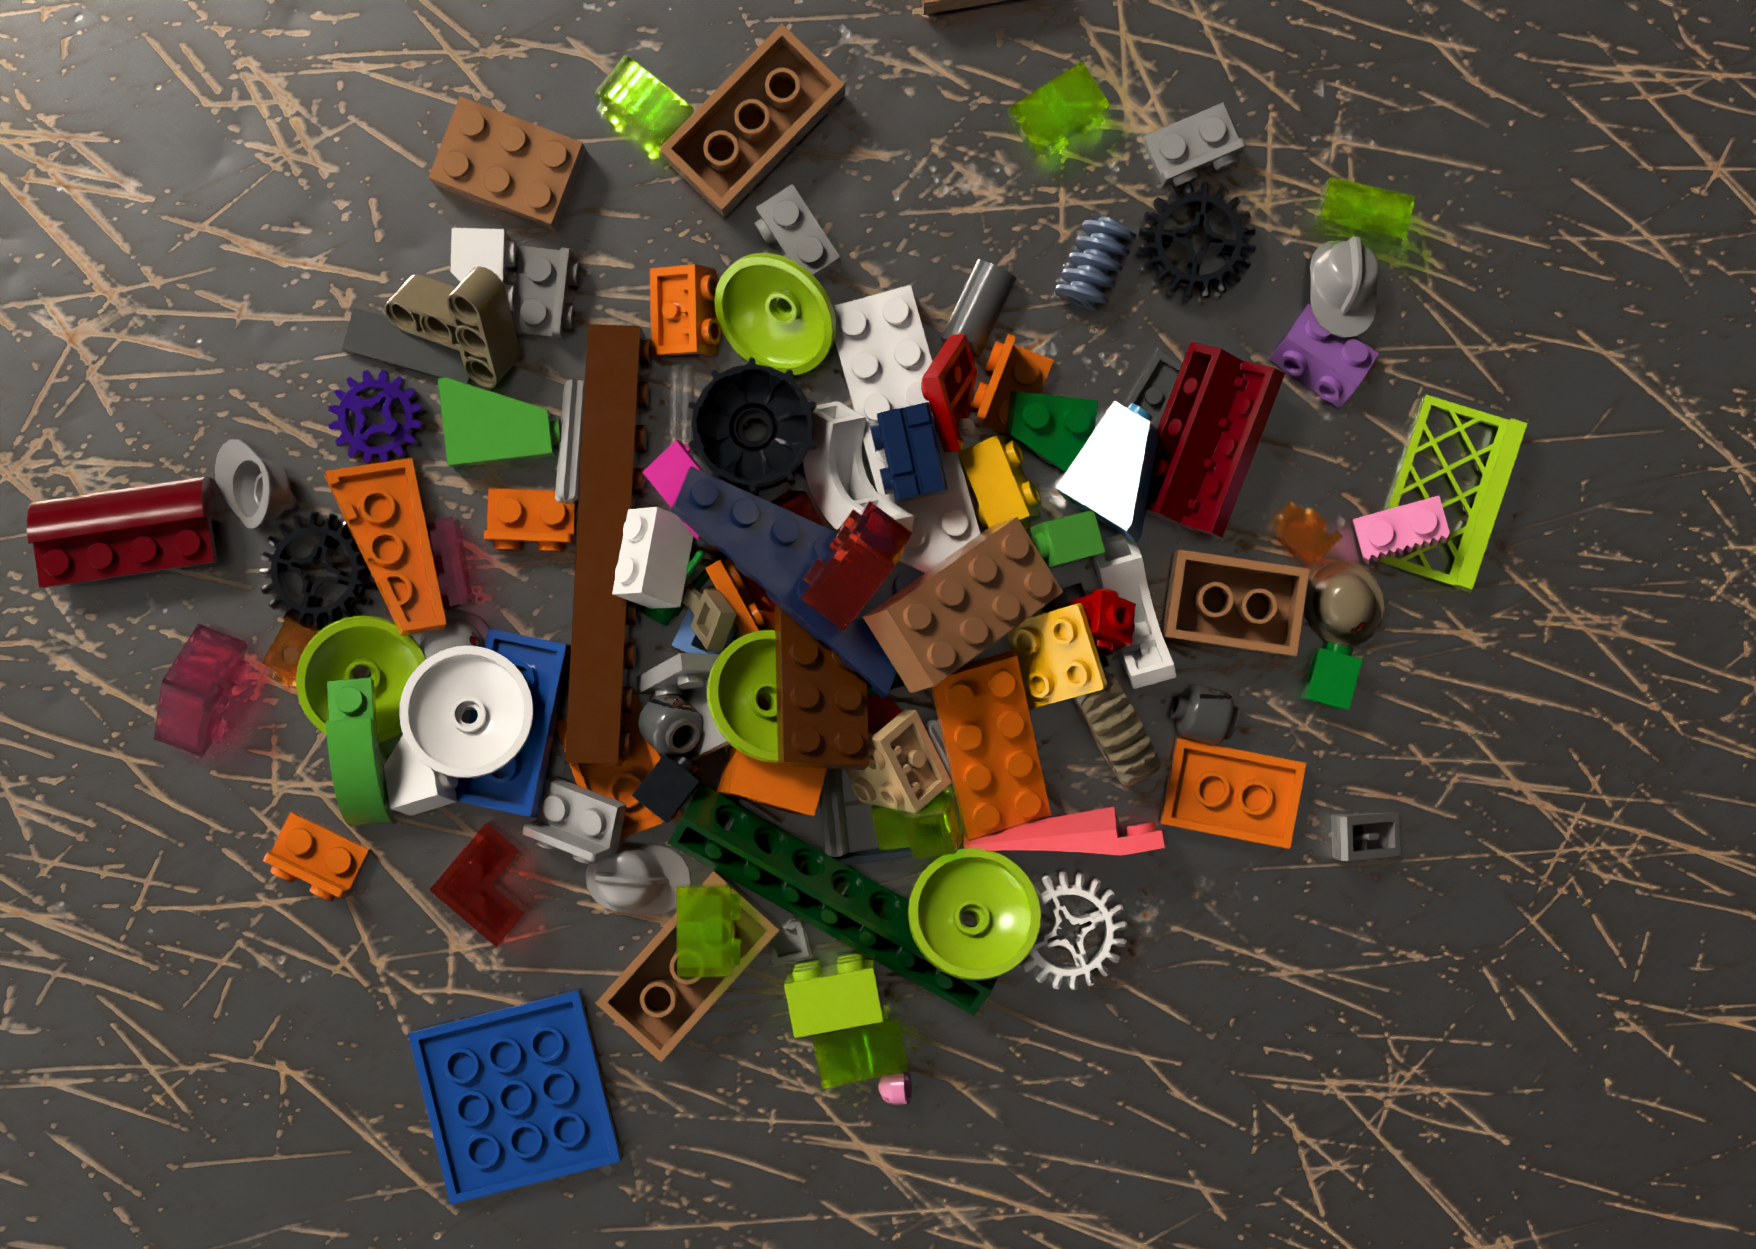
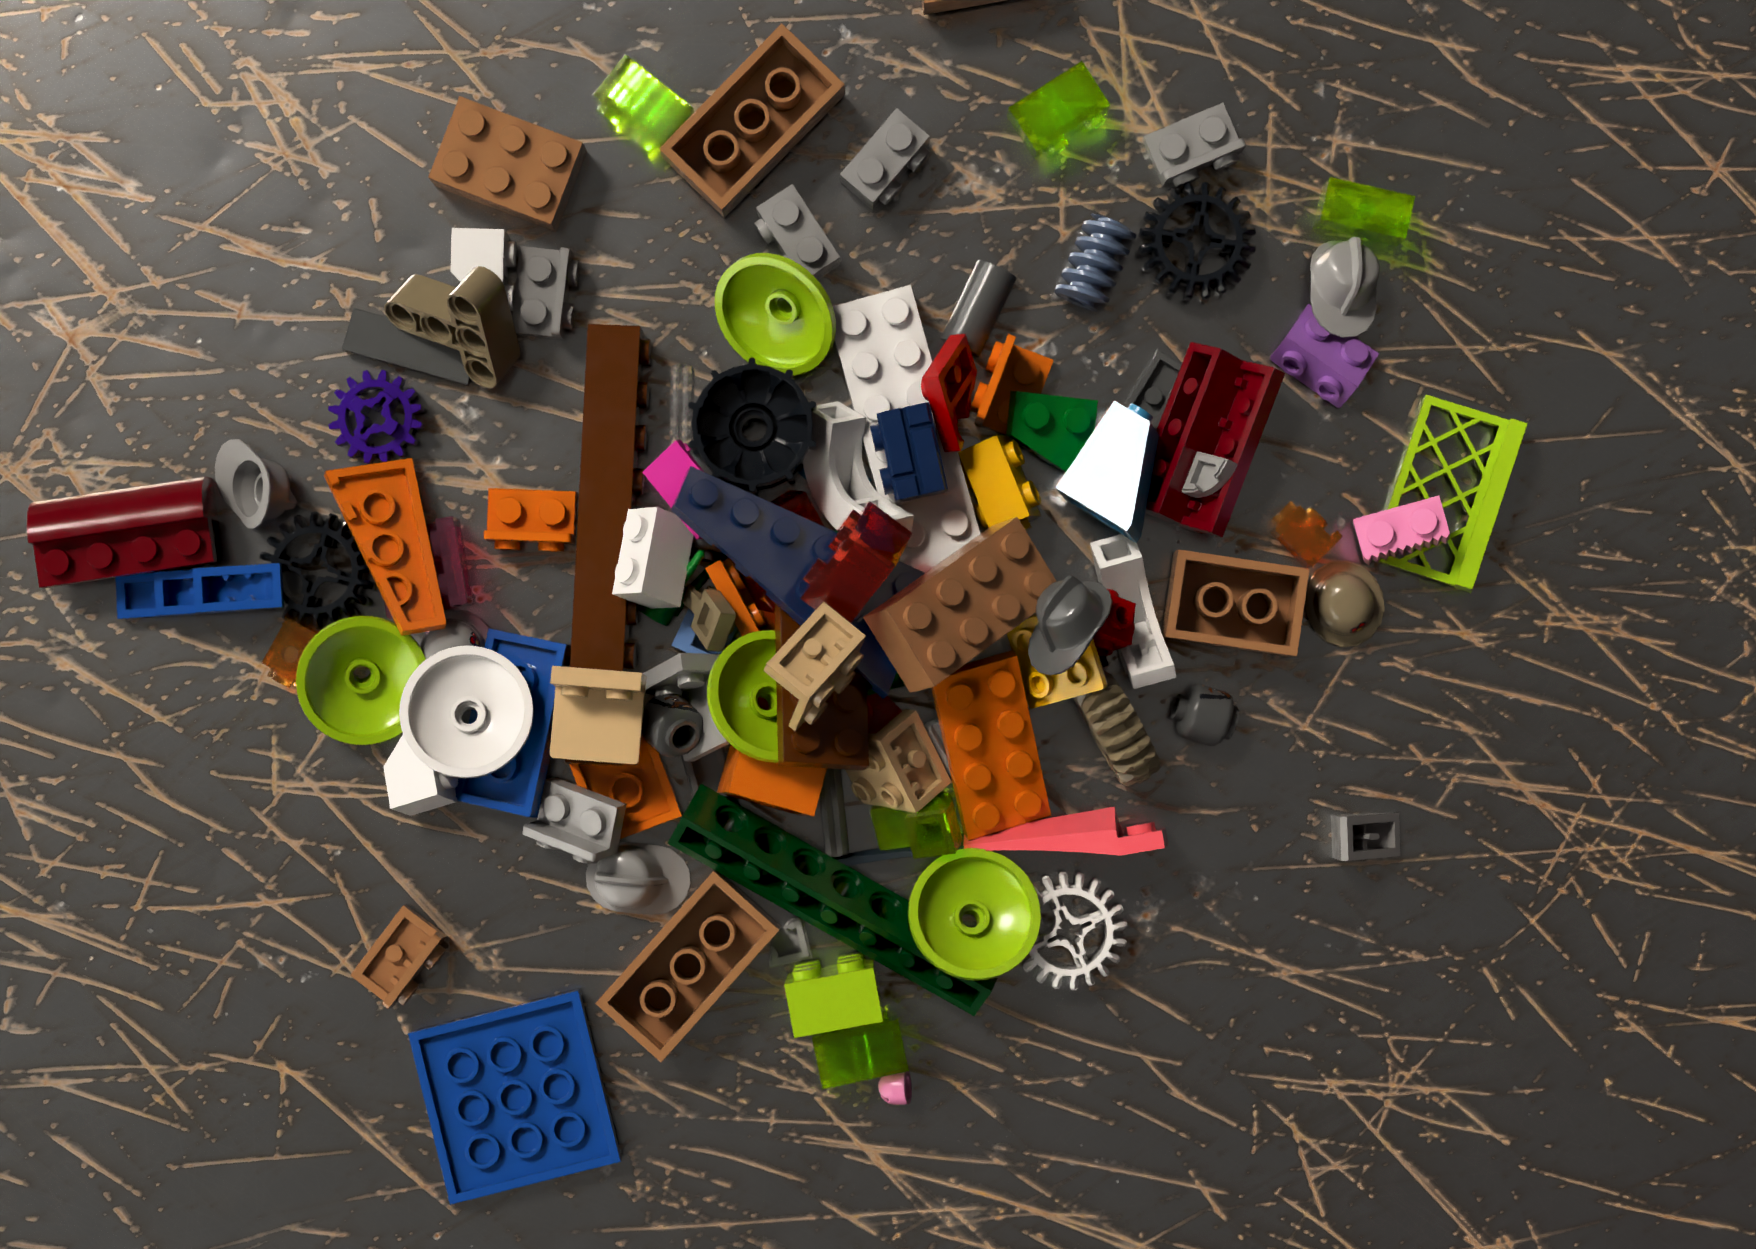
clear pink brick [154,623,250,758] -> none
orange bracket [263,811,371,902] -> none
bright green arch [326,677,394,827] -> none
clear red brick [429,820,531,947] -> none
bright green slope [438,377,561,469] -> none
light grey axle [555,379,585,505] -> none
black brick [632,754,702,823] -> none
orange bracket [650,264,721,357] -> none
clear neon green brick [676,884,741,977] -> none
bright green slope [1030,510,1105,569] -> none
orange plate [1160,738,1307,849] -> none
green brick [1301,642,1363,710] -> none
none -> blue slope [115,563,284,619]
none -> medium nougat bracket [350,904,447,1009]
none -> tan bracket [550,666,647,765]
none -> tan bracket [764,601,866,732]
none -> light grey brick [840,108,931,211]
none -> dark grey piece [1028,575,1112,676]
none -> light grey tile [1182,451,1238,498]

